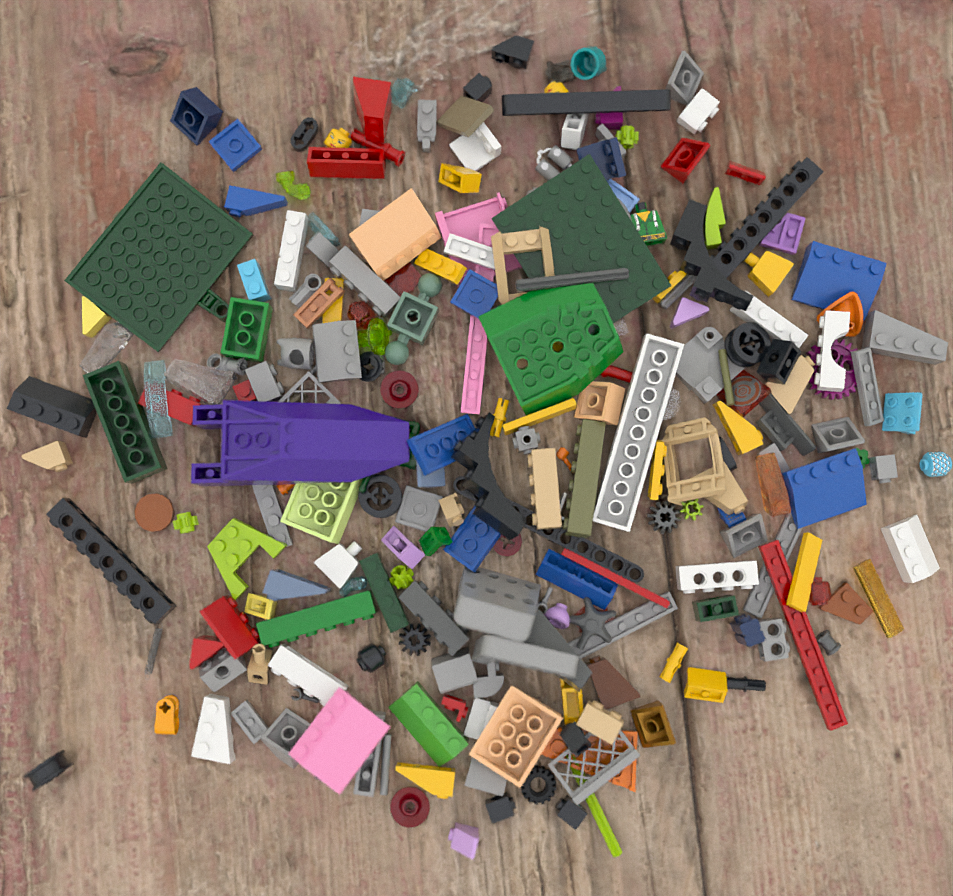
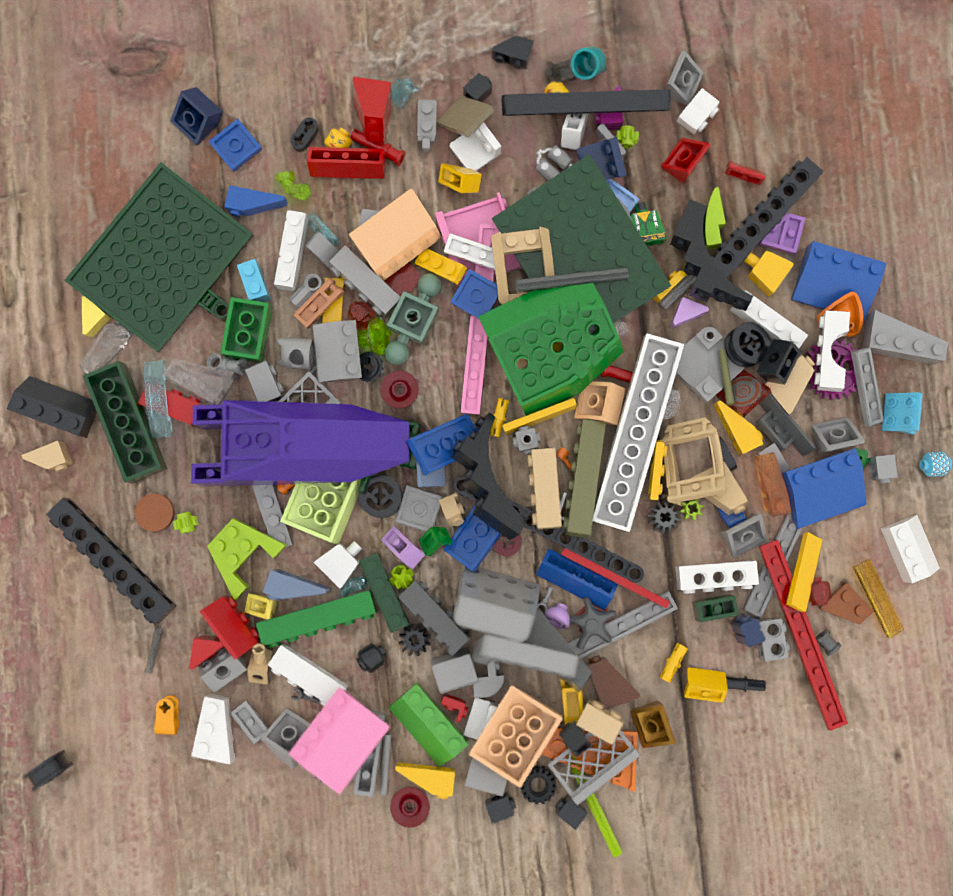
red bracket [232,380,258,401] -> none
lavender slope [448,823,479,859] -> none

